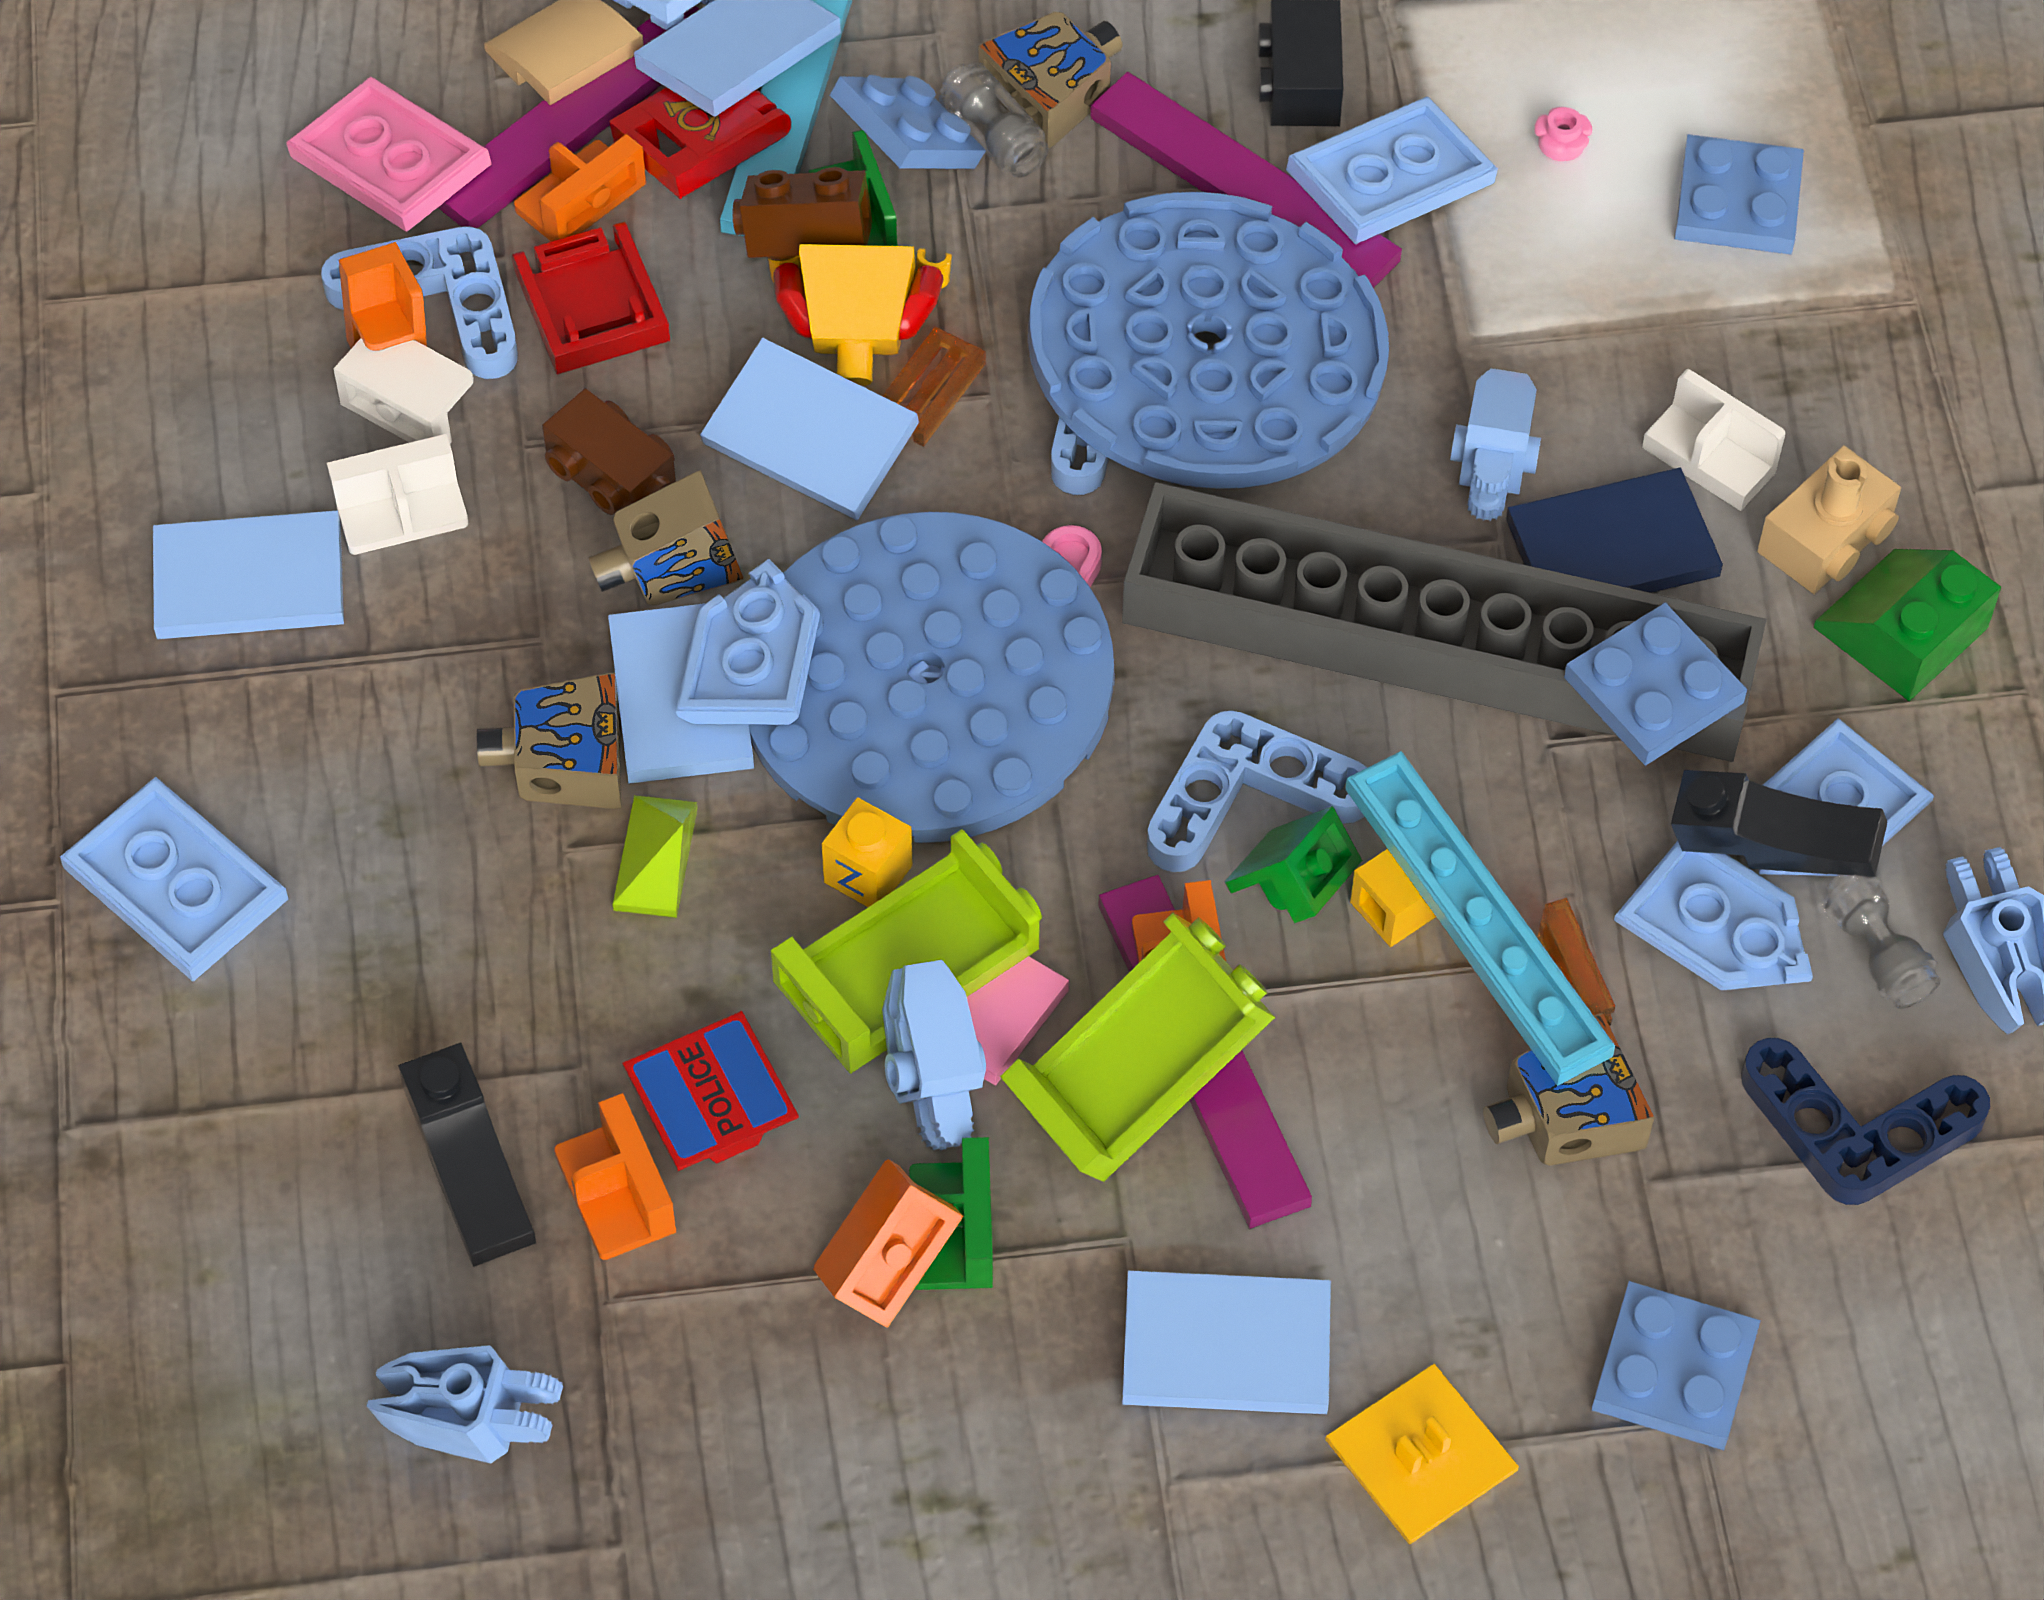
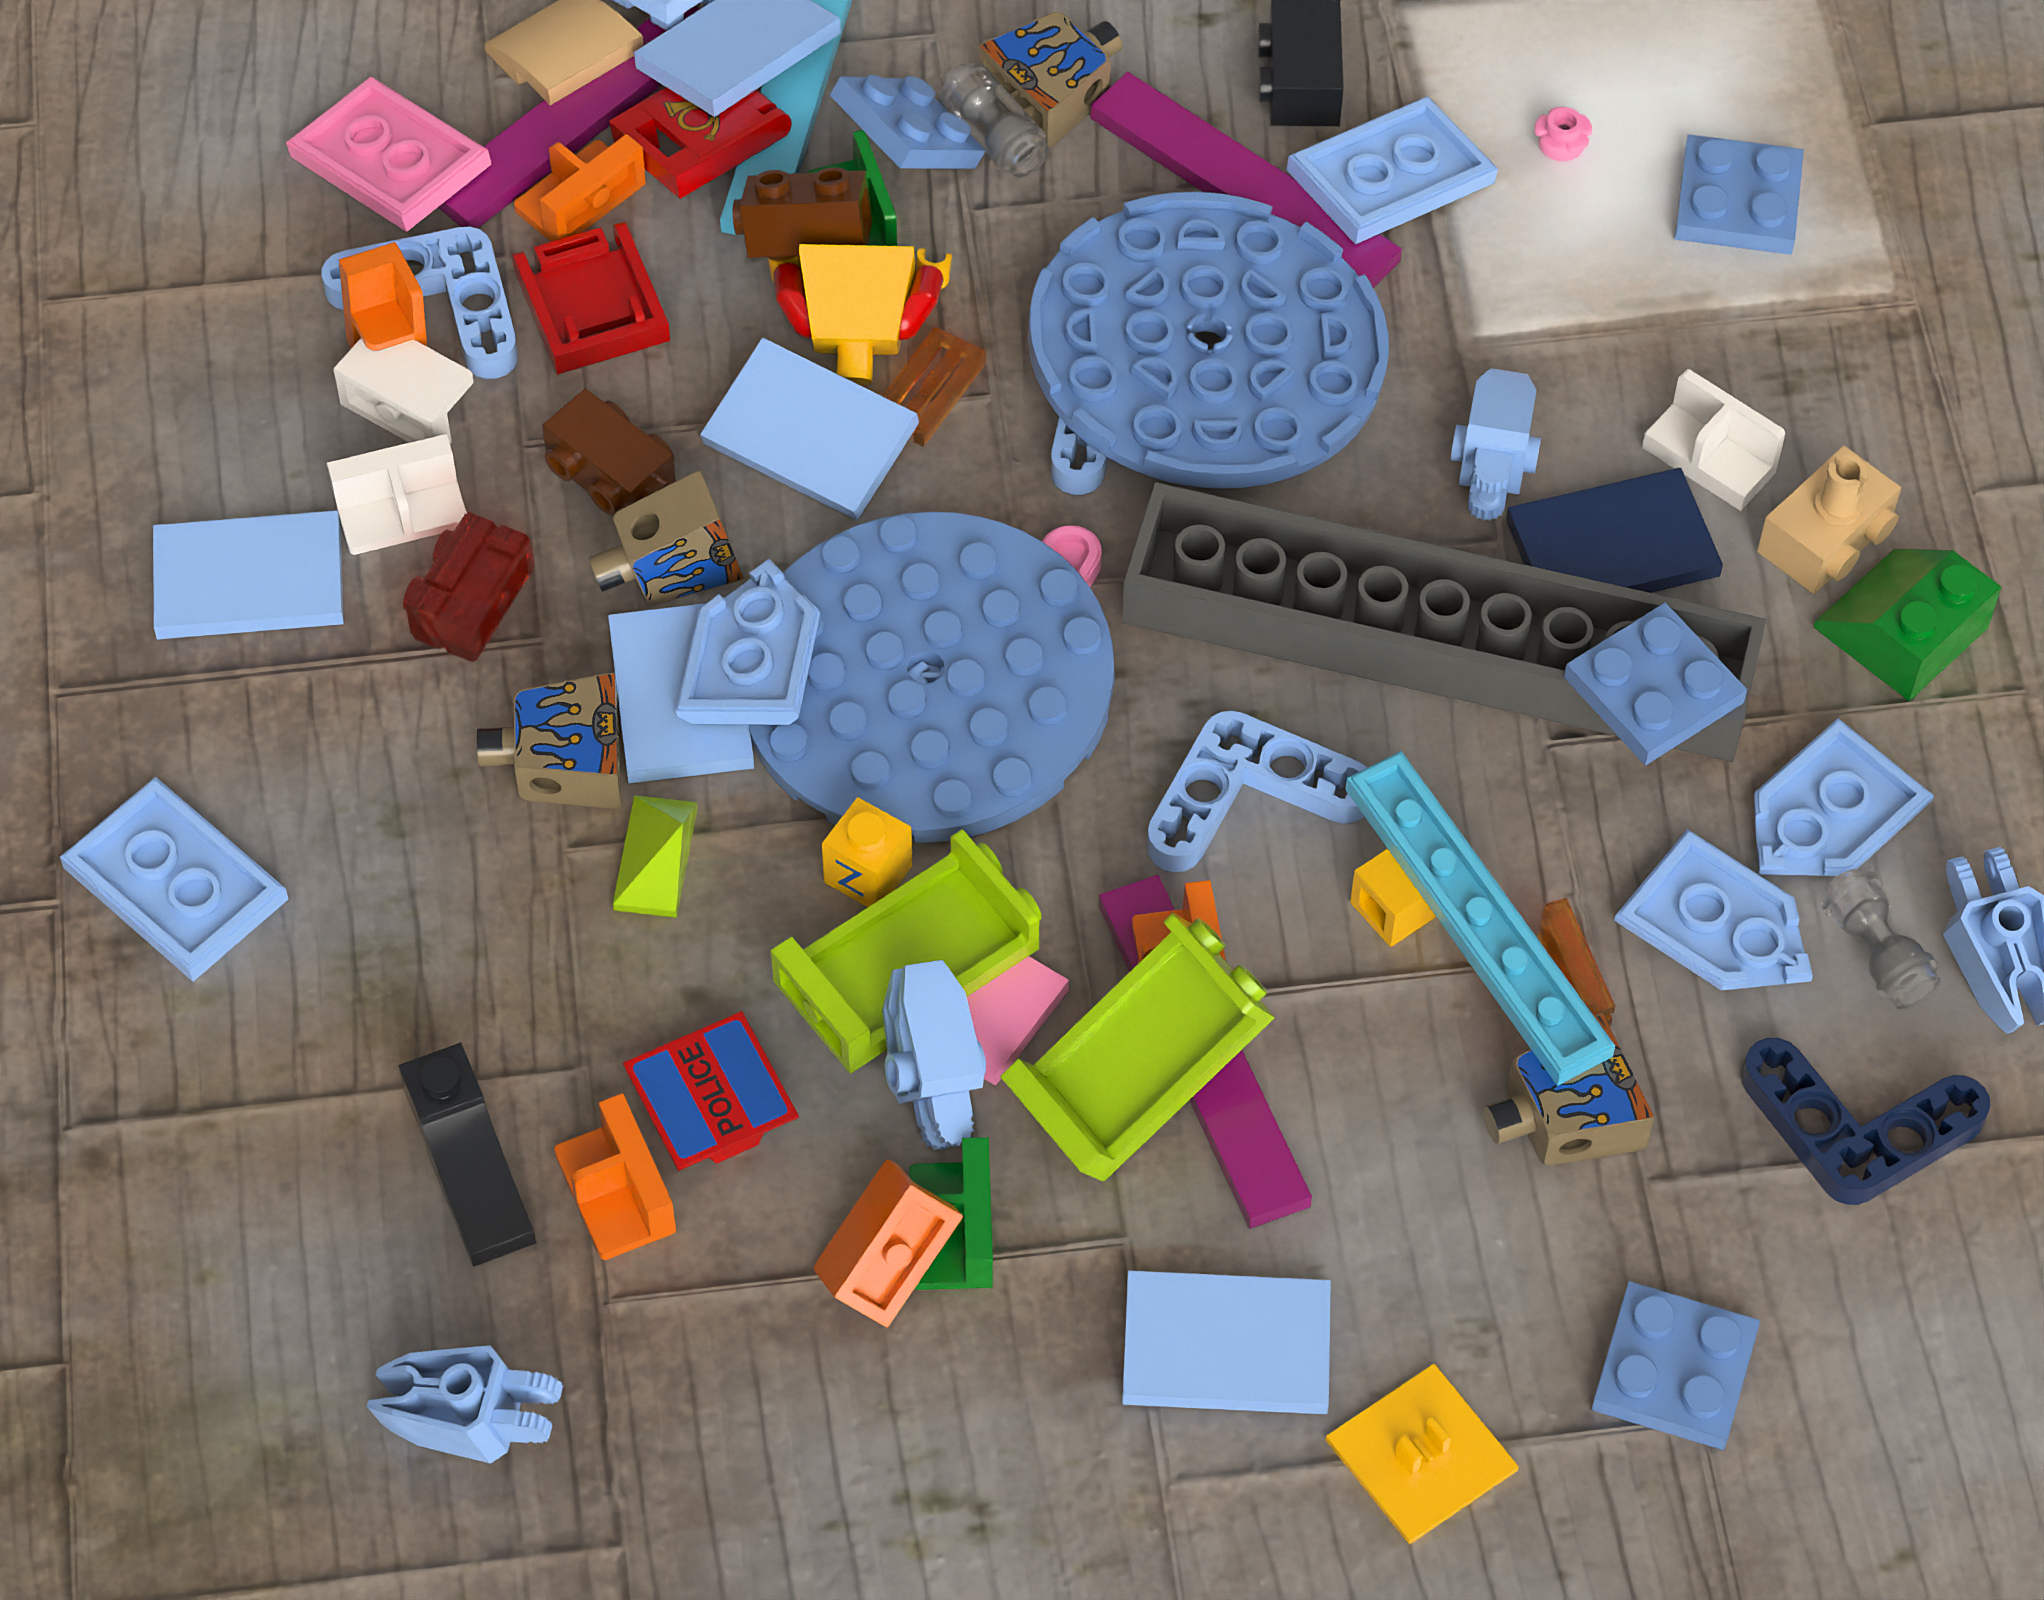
green panel [1224,806,1363,923] -> none
black slope [1671,770,1888,877] -> none
none -> clear red brick [403,512,535,662]

